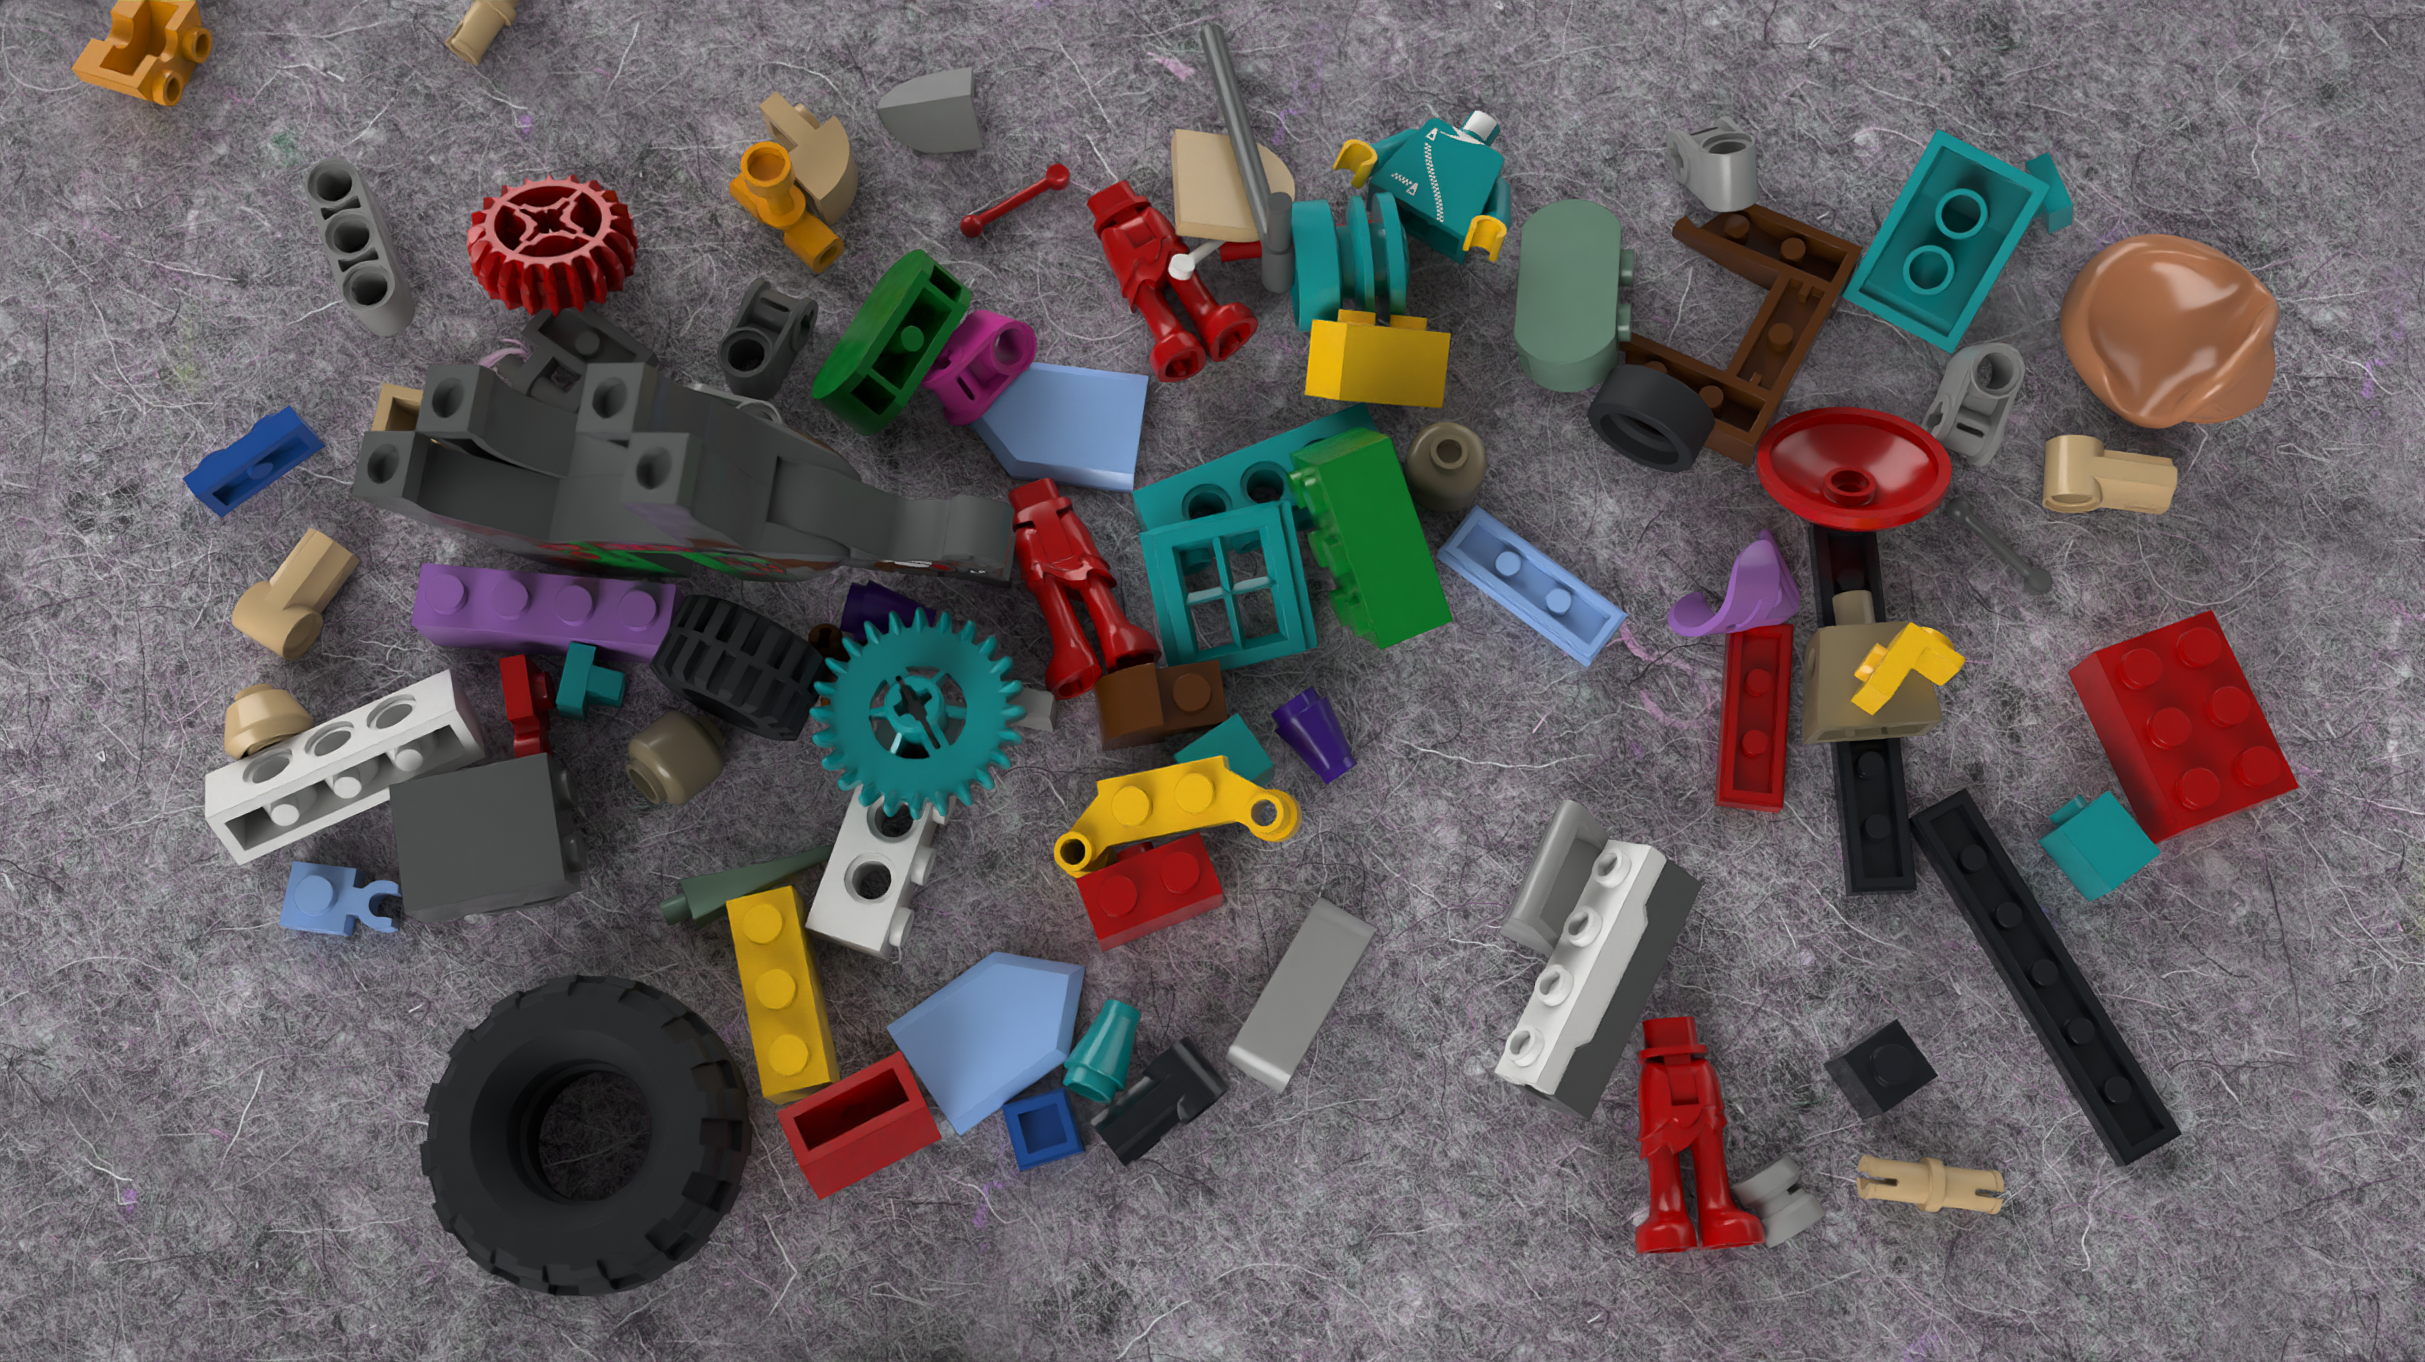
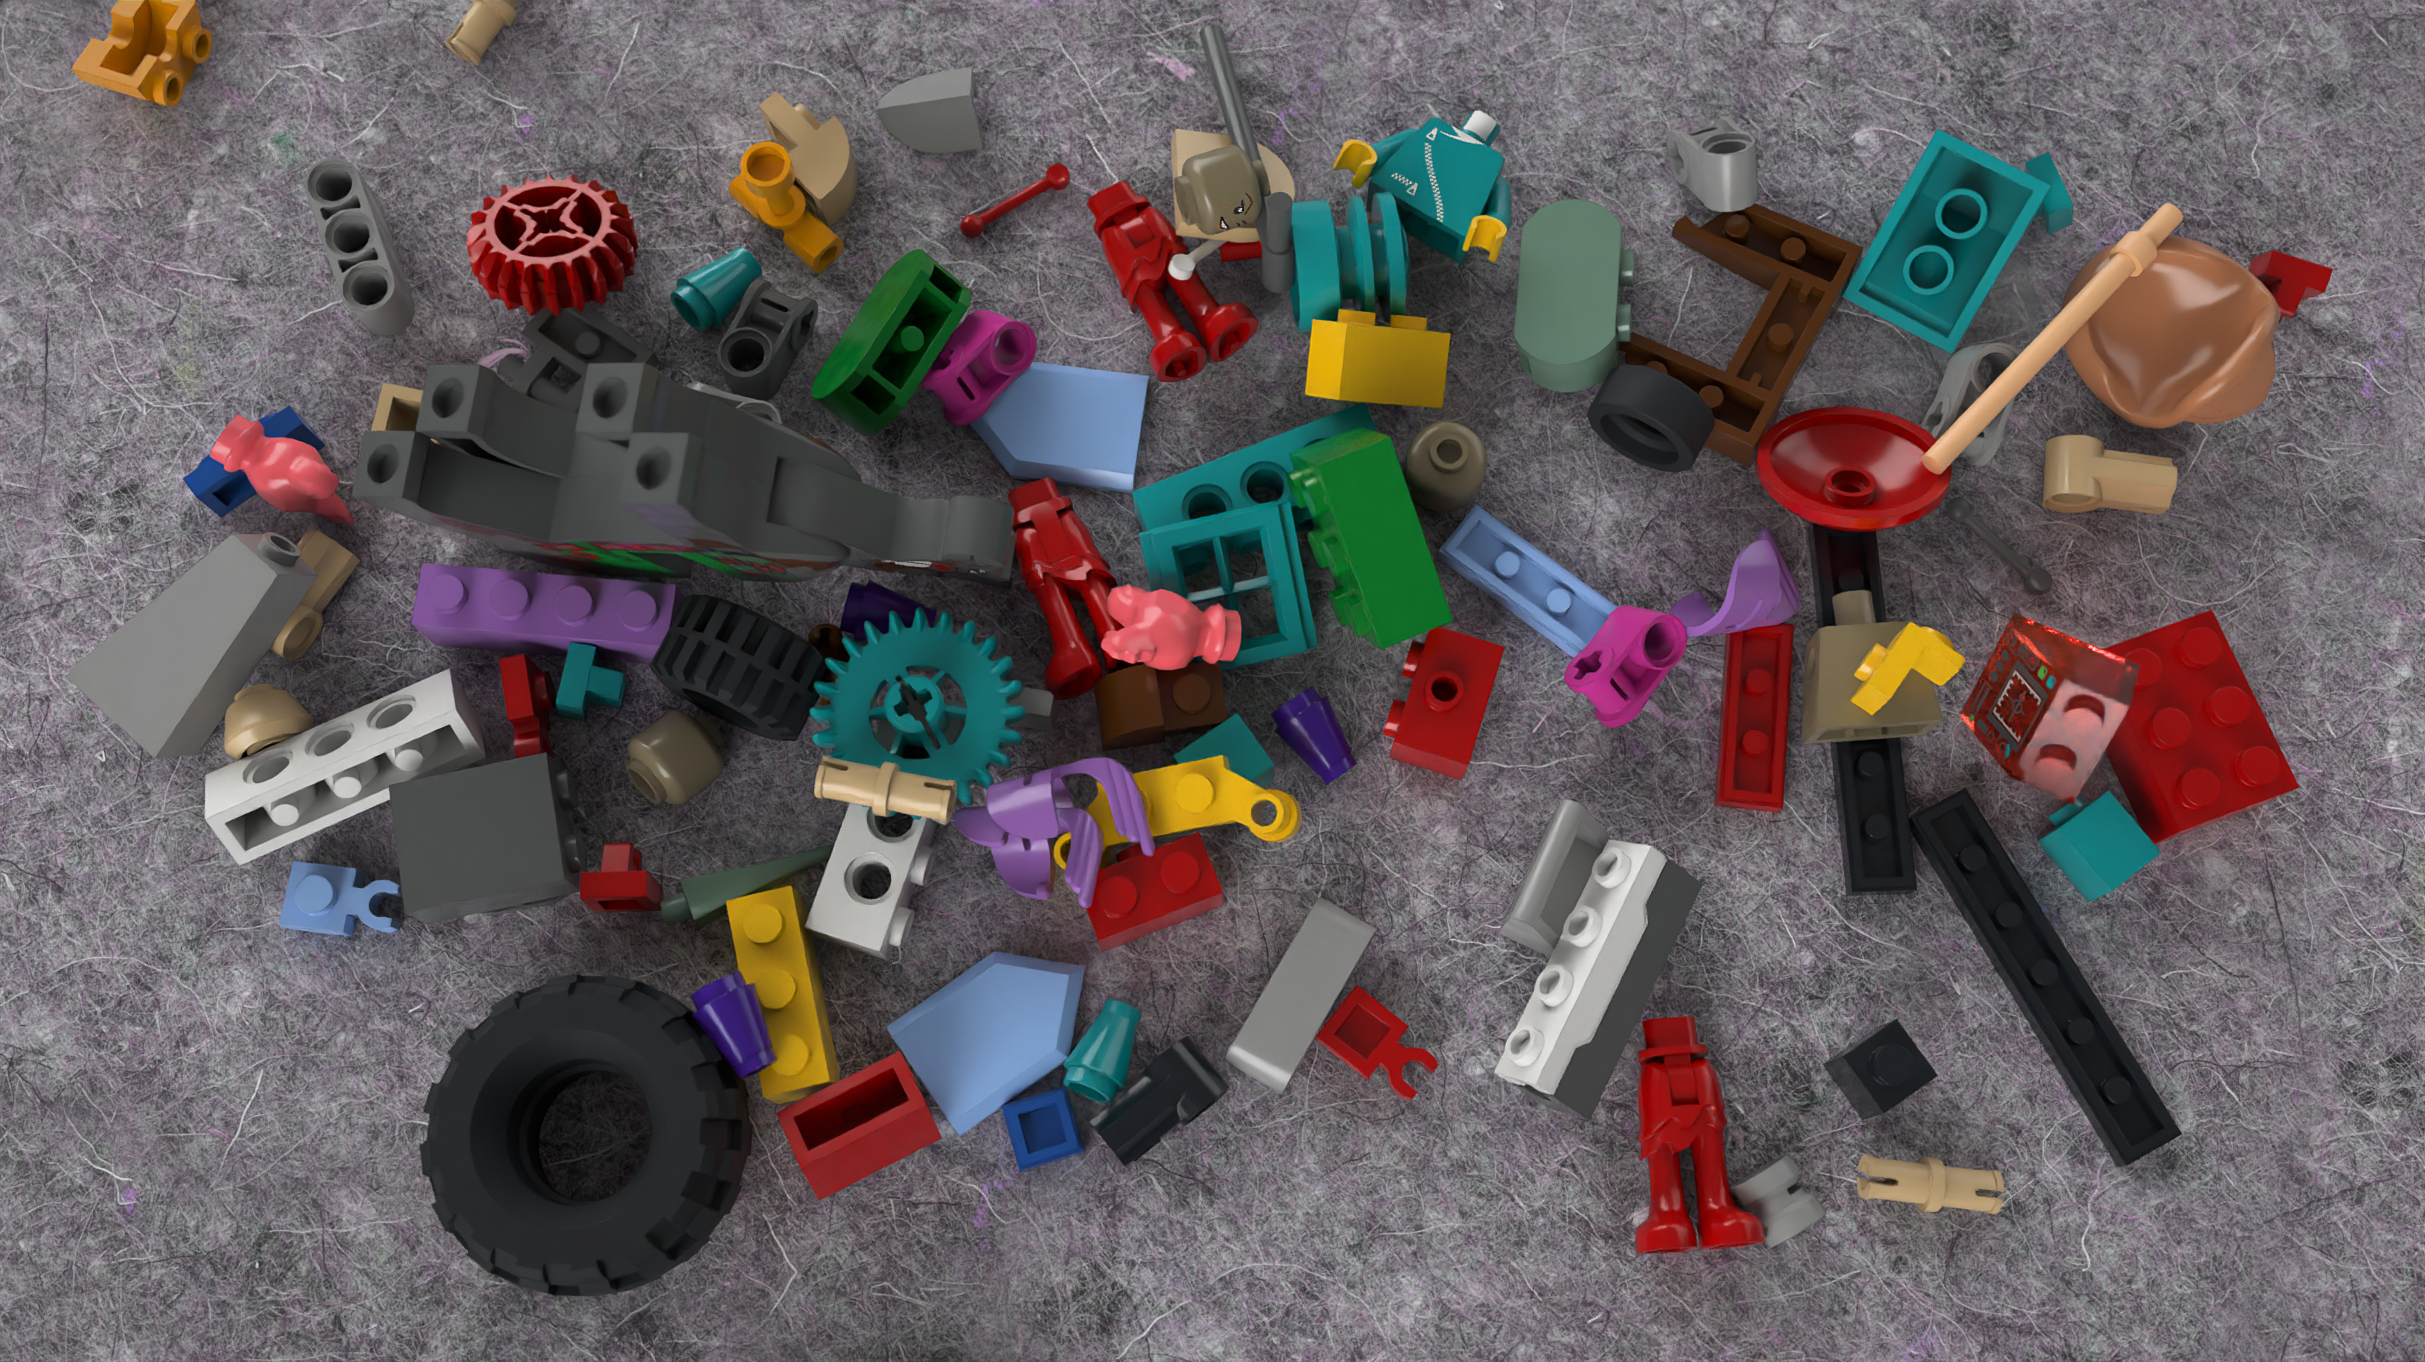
none -> light grey slope [66,532,319,759]
none -> coral animal [210,414,355,525]
none -> red tile [580,842,662,913]
none -> teal cone [670,246,763,332]
none -> dark purple cone [691,972,777,1080]
none -> tan pin [814,755,957,824]
none -> medium lavender helmet [954,806,1104,908]
none -> medium lavender helmet [986,757,1155,856]
none -> coral animal [1101,584,1242,670]
none -> dark tan head [1174,145,1270,235]
none -> red plate [1315,985,1439,1101]
none -> red brick [1382,626,1505,780]
none -> dark pink piece [1564,605,1687,728]
none -> light nougat bar [1921,203,2183,475]
none -> clear red slope [1960,613,2140,805]
none -> red tile [2248,250,2333,322]

